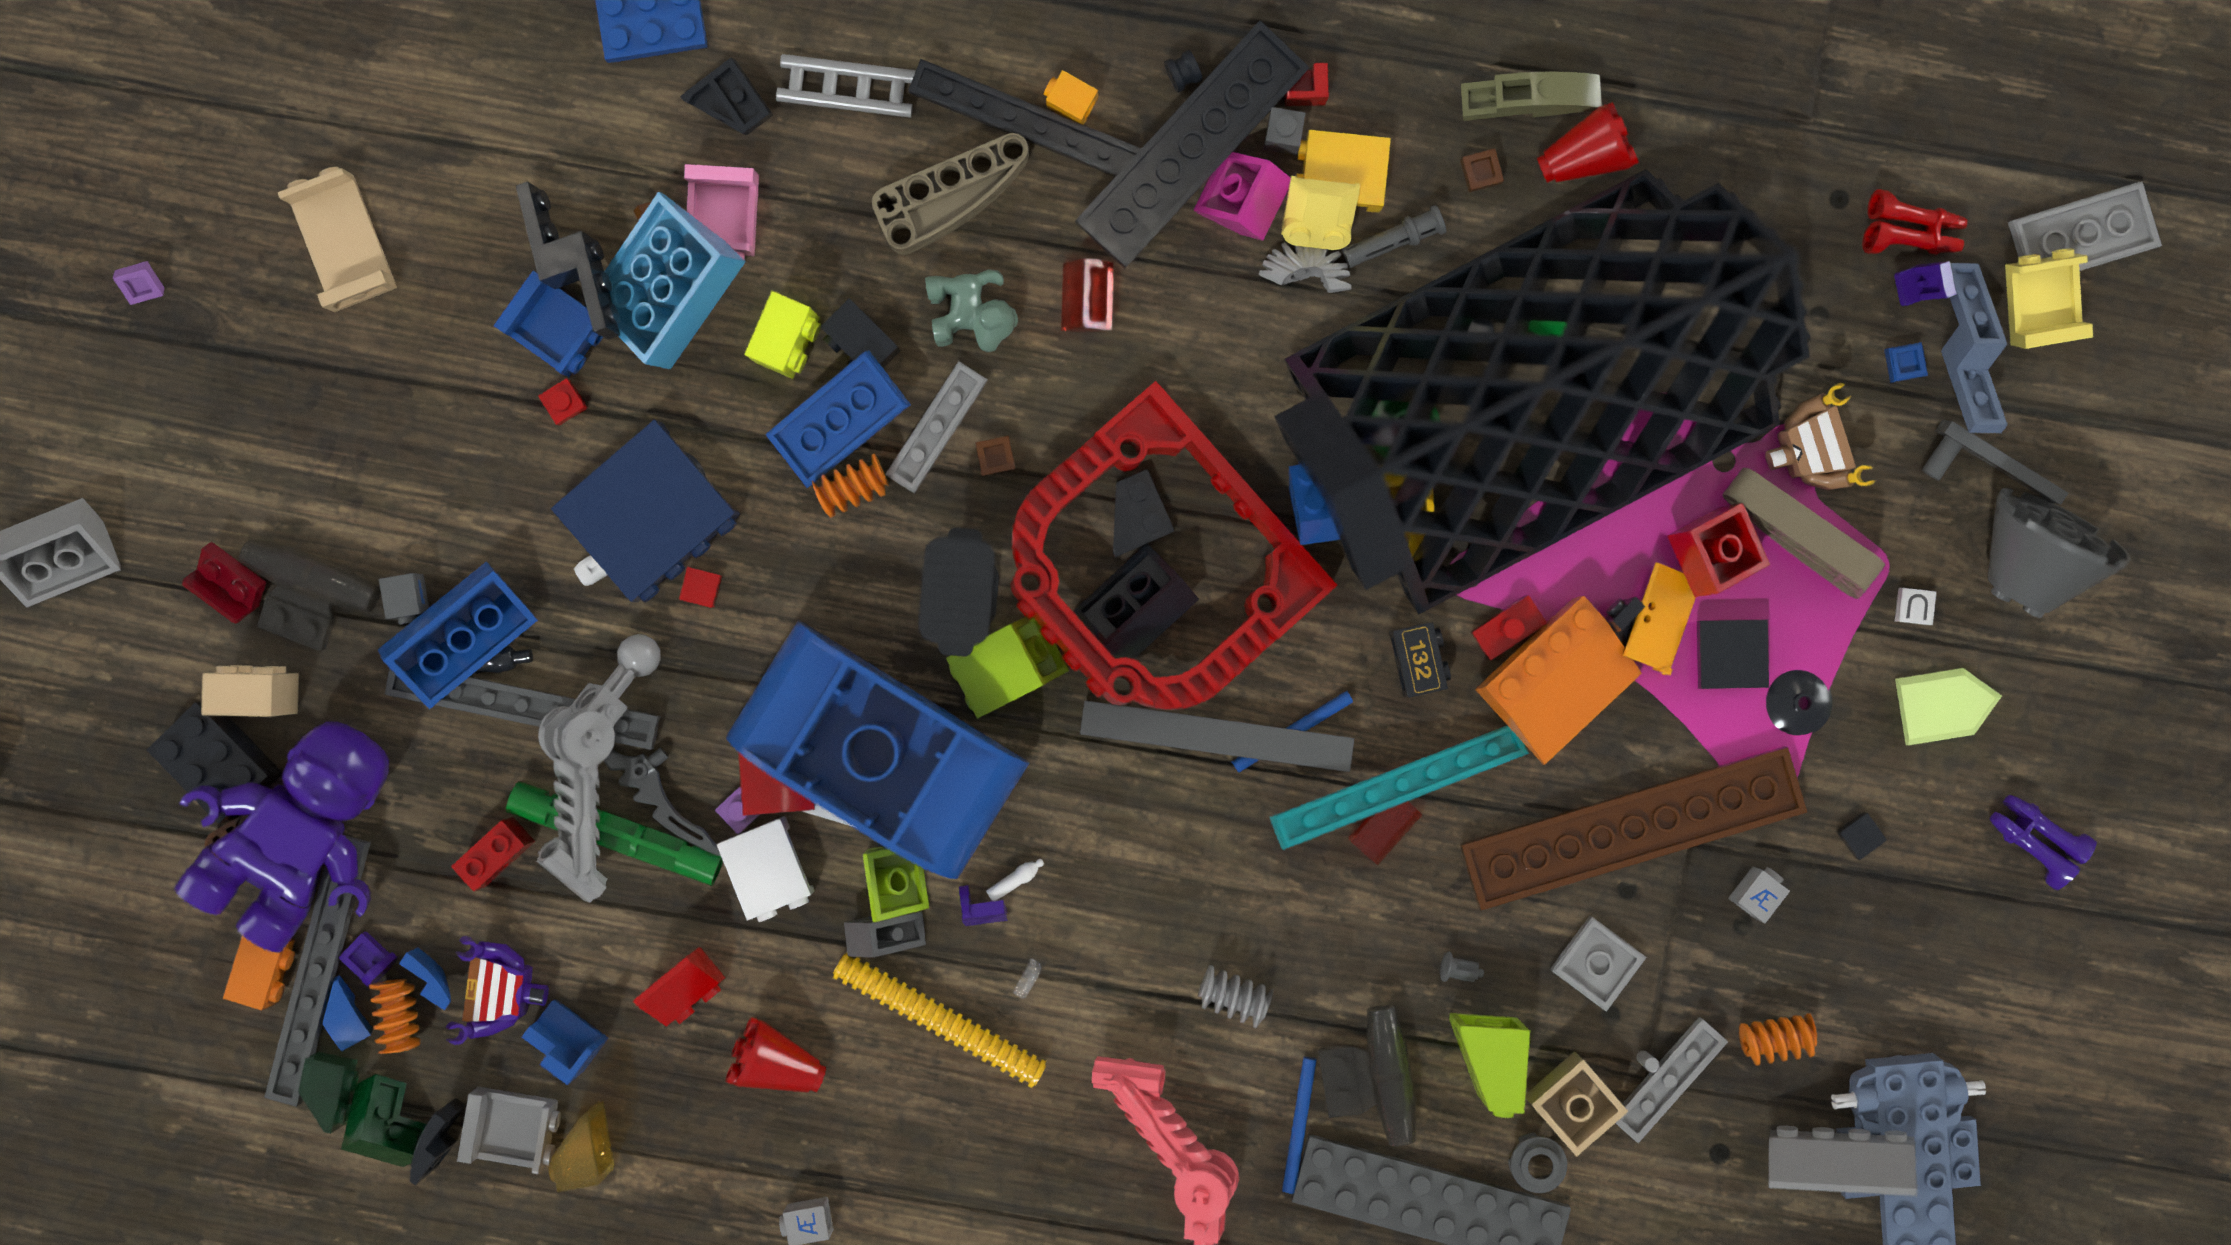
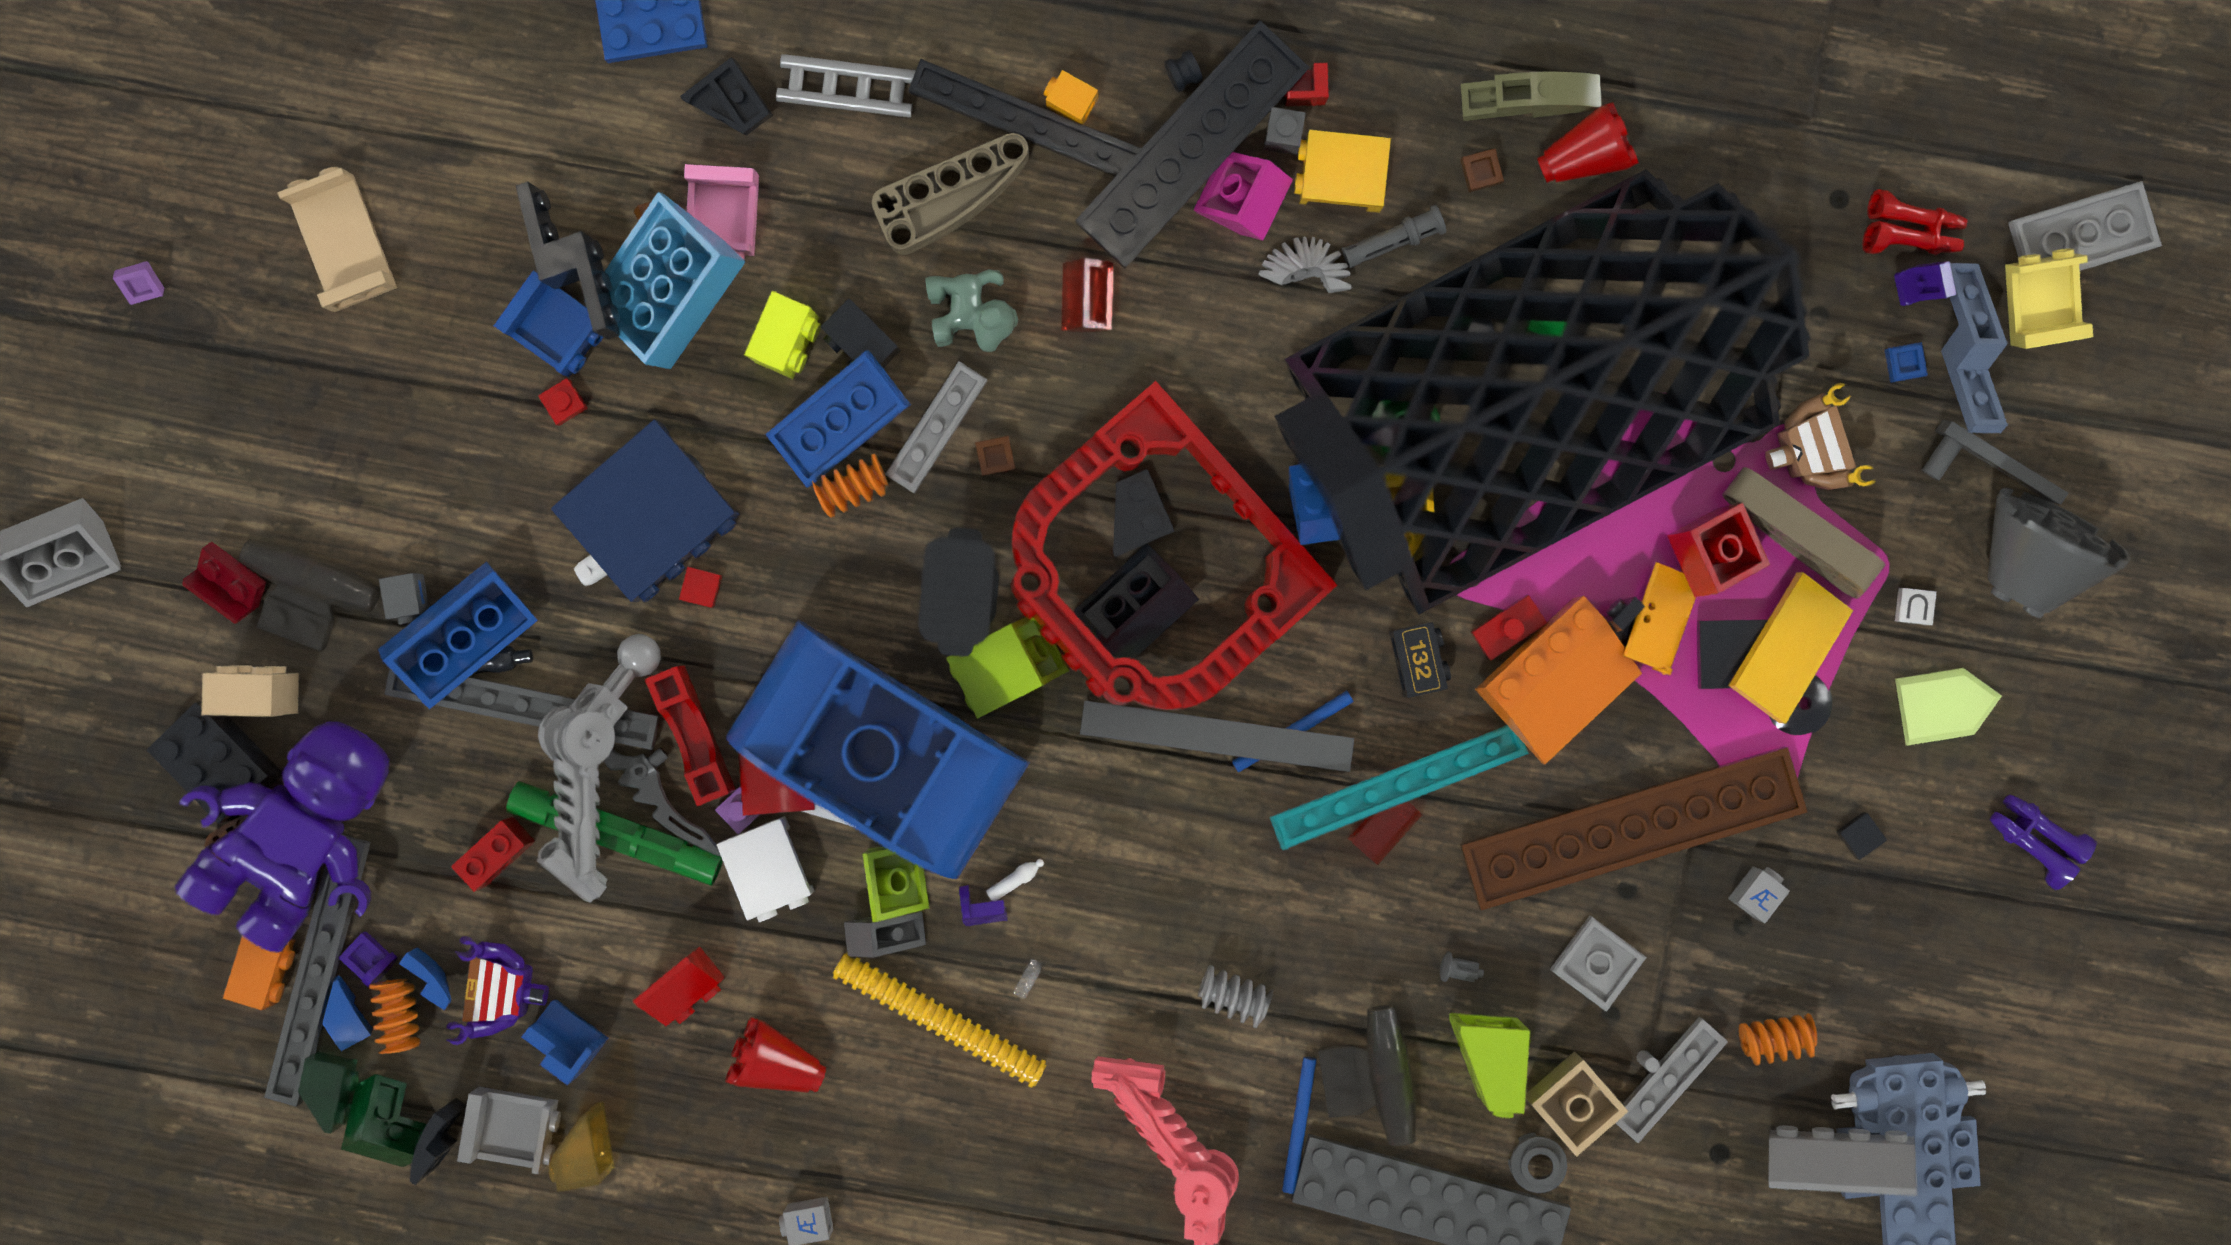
light yellow slope [1281,176,1360,250] -> none
none -> red arch [645,665,736,806]
none -> yellow tile [1729,572,1853,724]

